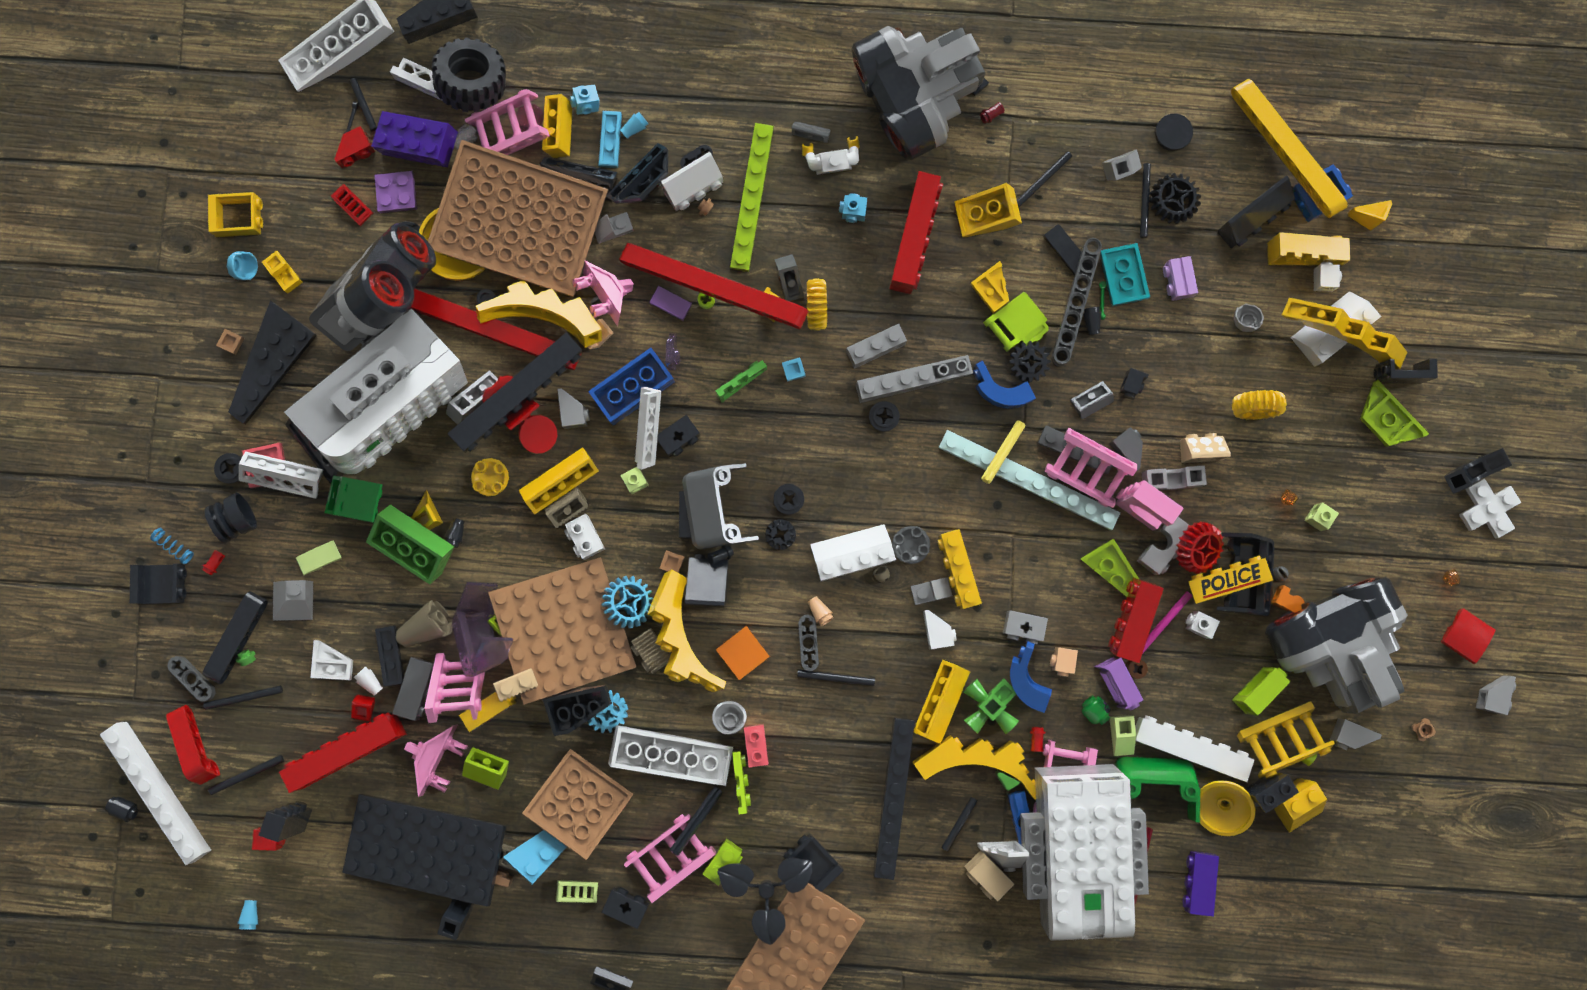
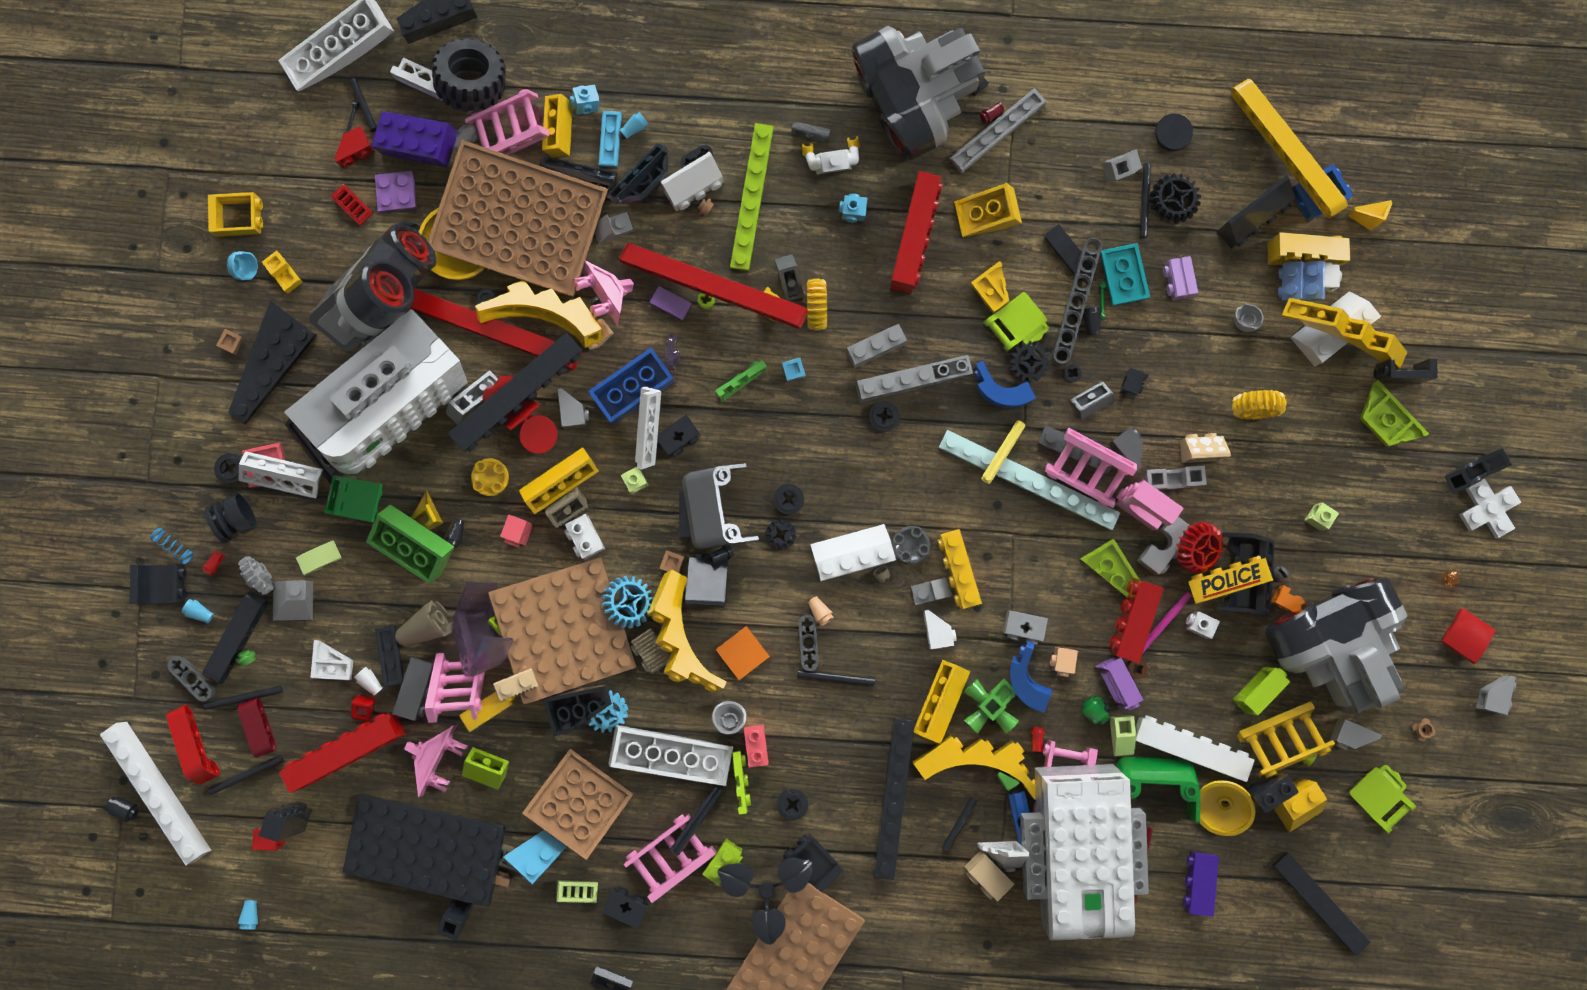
black bar [1017,151,1072,207] -> none
clear orange hinge [1281,489,1299,506] -> none
none -> medium azure cone [181,599,214,624]
none -> dark red beam [237,698,277,758]
none -> light grey gear [238,556,274,595]
none -> coral brick [500,515,534,547]
none -> black gear [777,789,808,821]
none -> light grey tile [949,88,1046,174]
none -> black bush [1063,365,1081,383]
none -> black tile [1273,852,1371,956]
none -> medium blue plate [1278,261,1326,303]
none -> lime piece [1349,765,1416,834]

